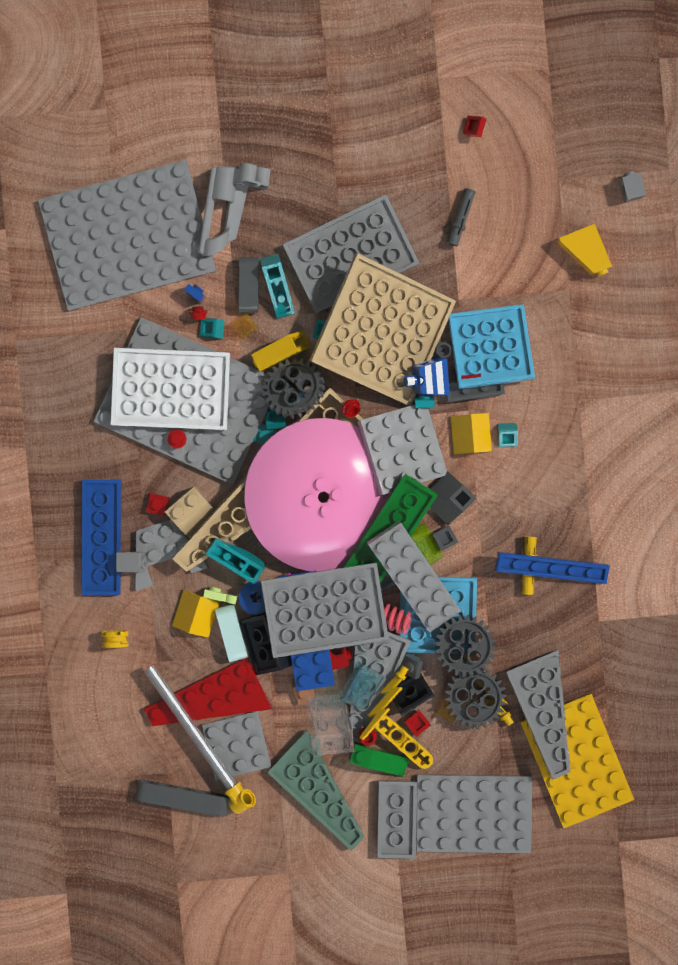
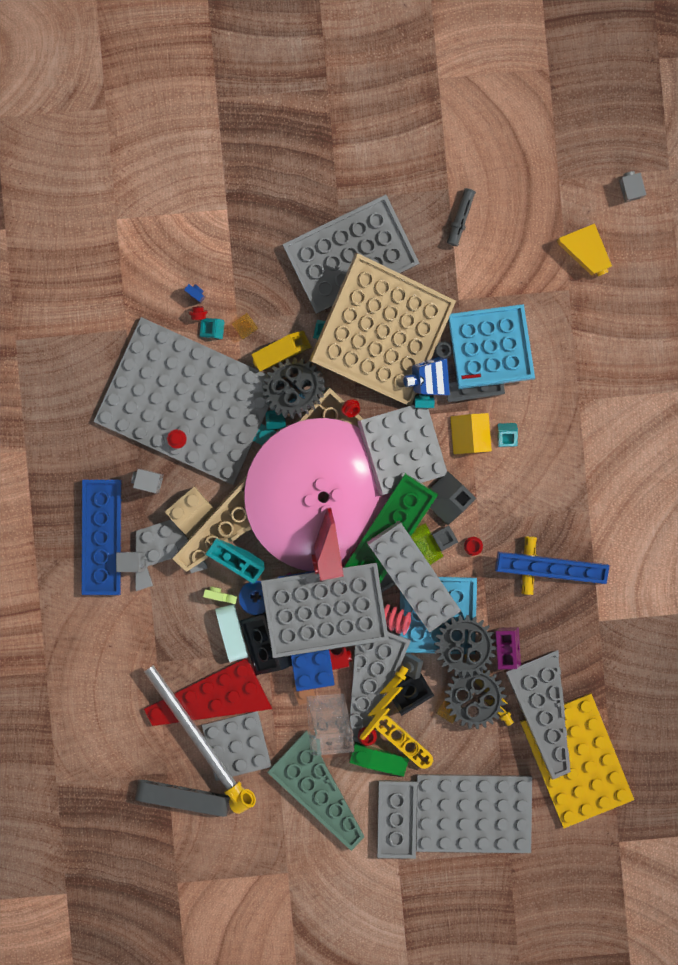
light grey plate [38,160,217,311] -> none
yellow wheel [101,630,129,648] -> none
white plate [111,348,230,430] -> none
red plate [146,493,169,516] -> none
yellow slope [172,589,220,637] -> none
light grey panel [199,163,271,256] -> none
dark grey beam [239,257,259,313] -> none
teal slope [260,254,295,319] -> none
clear light blue slope [339,661,384,709] -> none
red plate [404,709,431,737] -> none
red plate [462,115,486,137] -> none
none -> light grey brick [131,469,164,493]
none -> slope [311,508,344,581]
none -> red plate [464,537,483,556]
none -> magenta brick [496,627,521,669]

